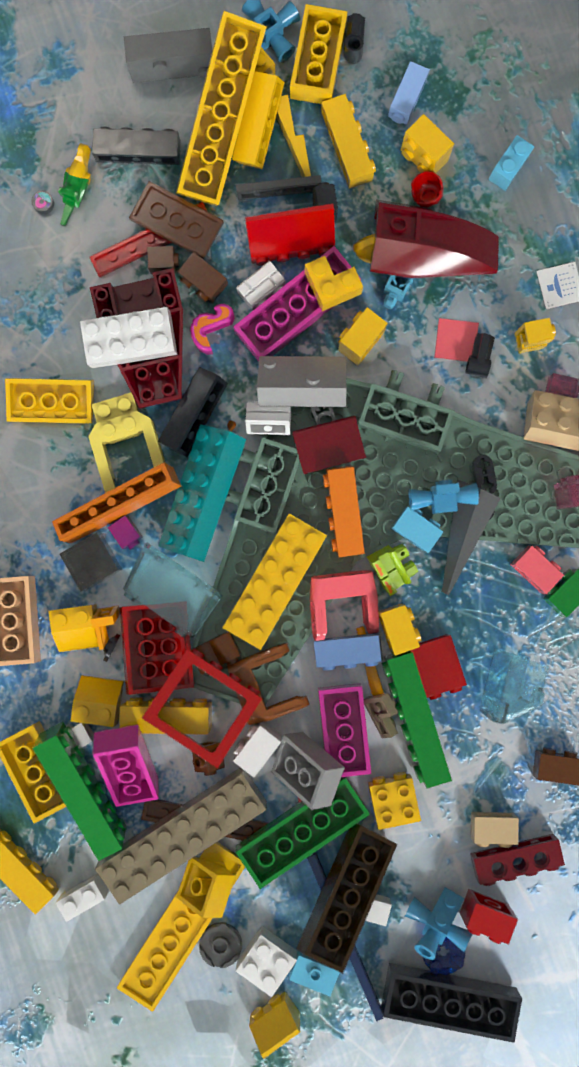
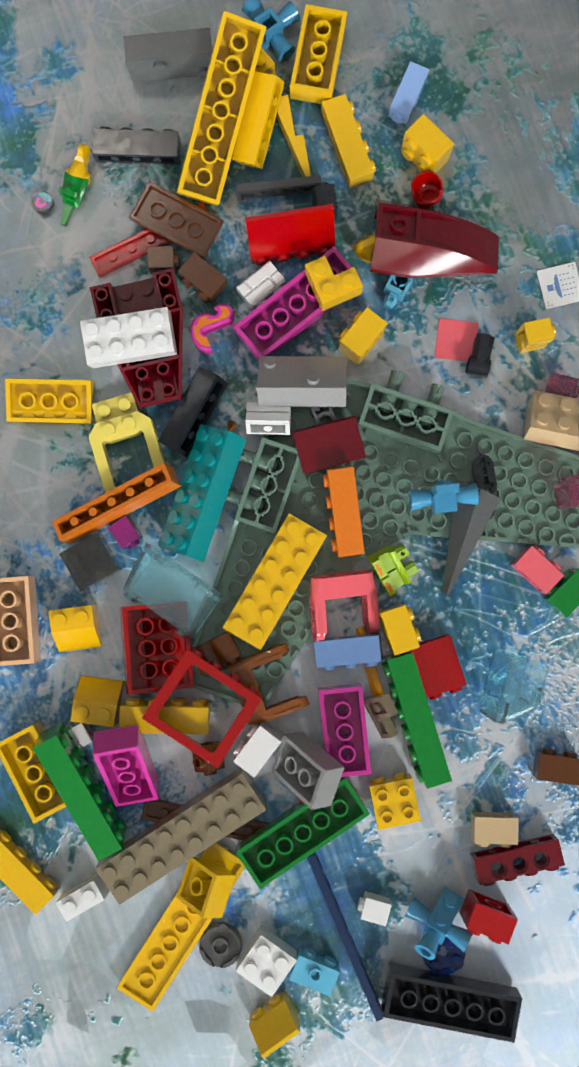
light orange piece [91,605,120,662] -> none
dark brown brick [296,824,397,973] -> none
black piece [344,13,365,63] -> none
medium azure brick [391,507,443,553] -> none
medium azure brick [488,135,535,191] -> none

